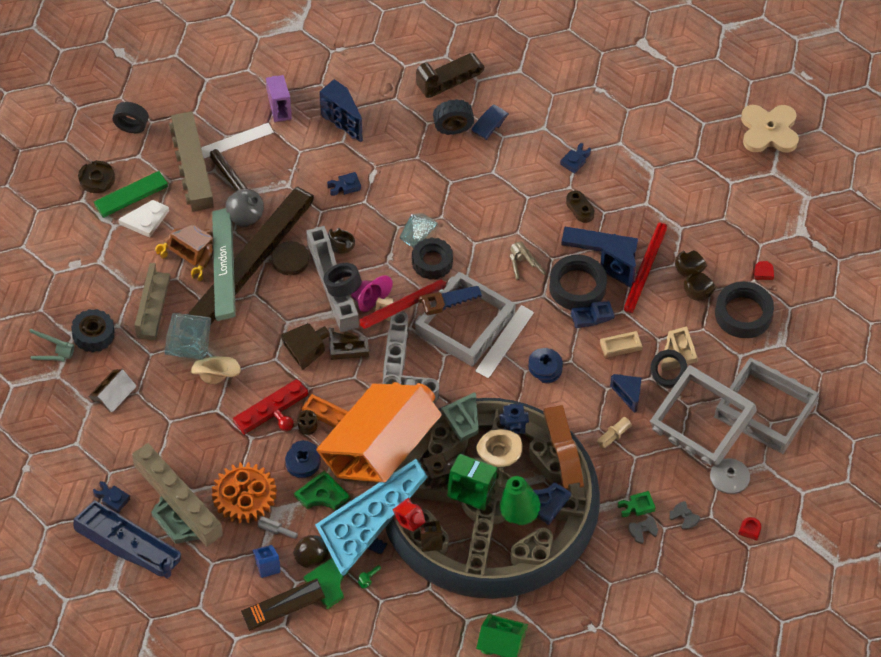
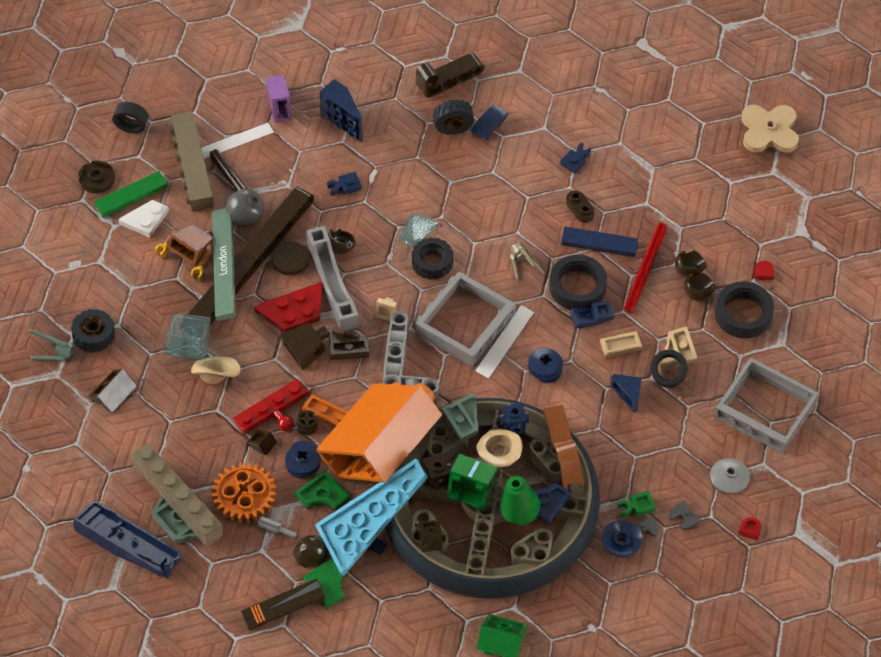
dark blue plate [93,481,130,513] -> none
dark tan fence [134,263,171,340] -> none
blue slope [253,545,281,578] -> none
black tyre [323,263,362,297] -> none
dark pink piece [351,275,393,312] -> none
green hand [358,565,381,589] -> none
red axle [359,279,446,329] -> none
red brick [392,498,425,532] -> none
piece [419,286,482,316] -> none
tan axle [597,417,632,449] -> none
dark blue slope [600,234,636,288] -> none
light grey window [650,365,757,467] -> none
none -> dark brown slope [246,429,277,455]
none -> red wing [254,282,323,333]
none -> dark blue dish [602,520,643,557]

